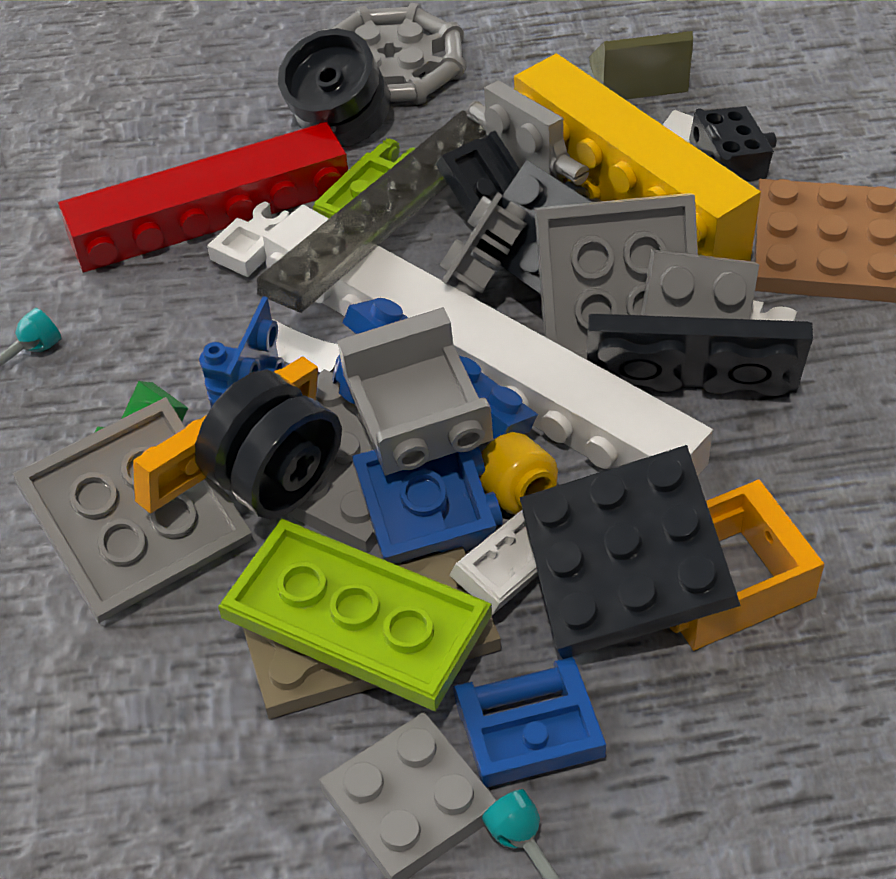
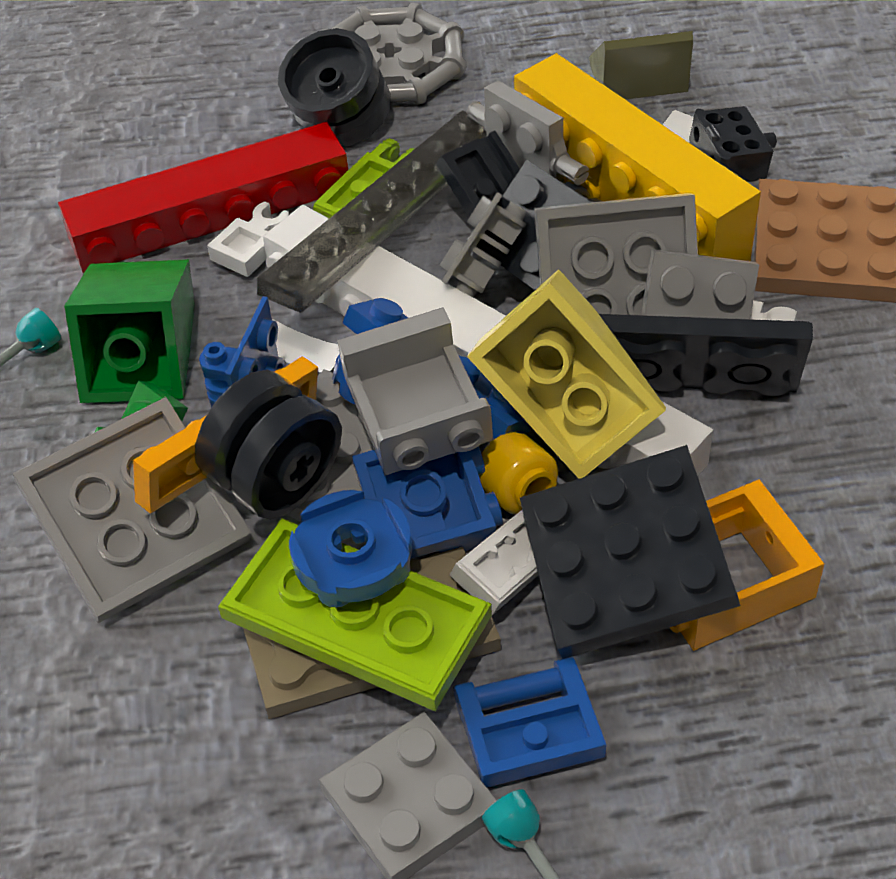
none -> green slope [64,259,195,403]
none -> blue plate [289,490,412,607]
none -> light yellow slope [467,270,666,479]

